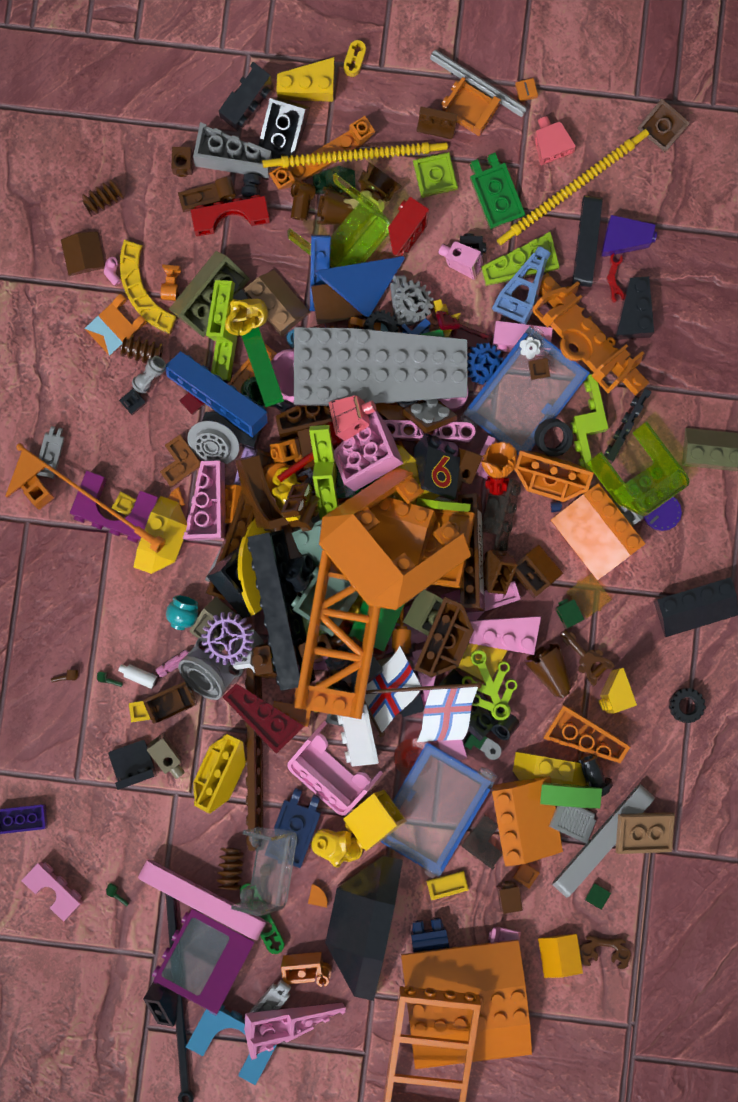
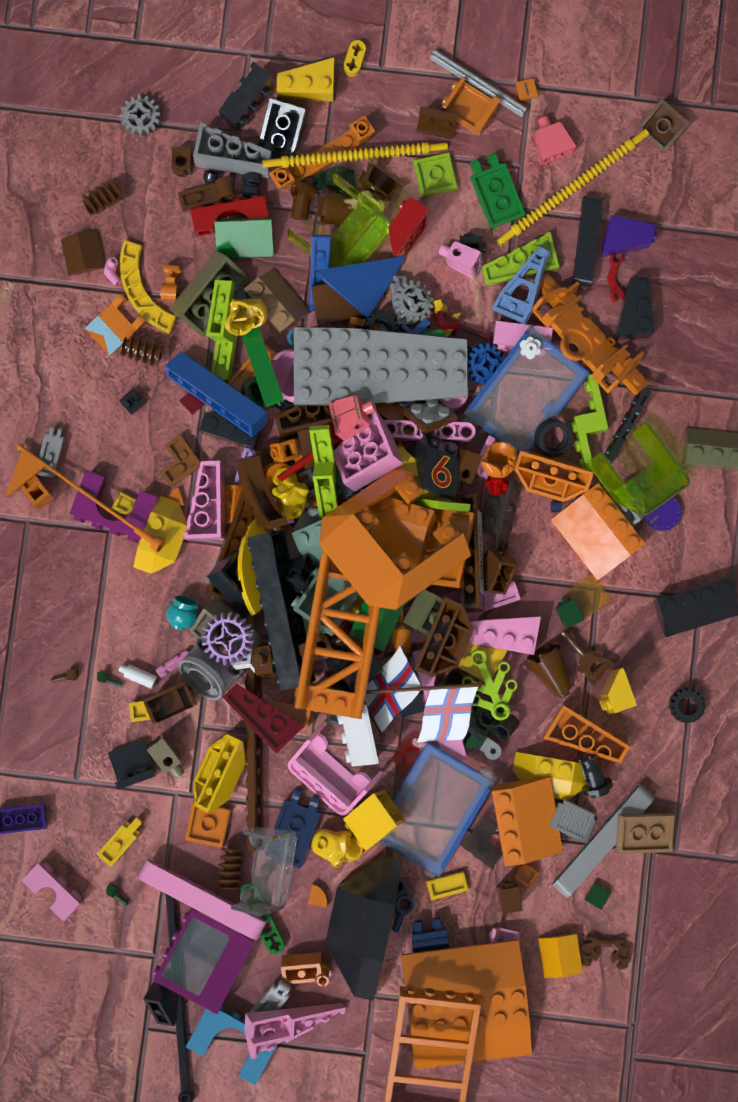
light grey piece [132,356,166,393] -> none
light grey wheel [187,421,239,464] -> none
reddish brown hips [281,483,320,531] -> none
reddish brown slope [514,544,564,598] -> none
reddish brown plate [528,358,550,380] -> none
bright green slope [540,782,602,808] -> none
none -> yellow hinge [97,817,144,867]
none -> light grey gear [120,95,161,137]
none -> orange tile [185,801,231,848]
none -> black hinge [203,170,219,184]
none -> tile [214,218,274,258]
none -> dark blue beam [391,876,414,933]

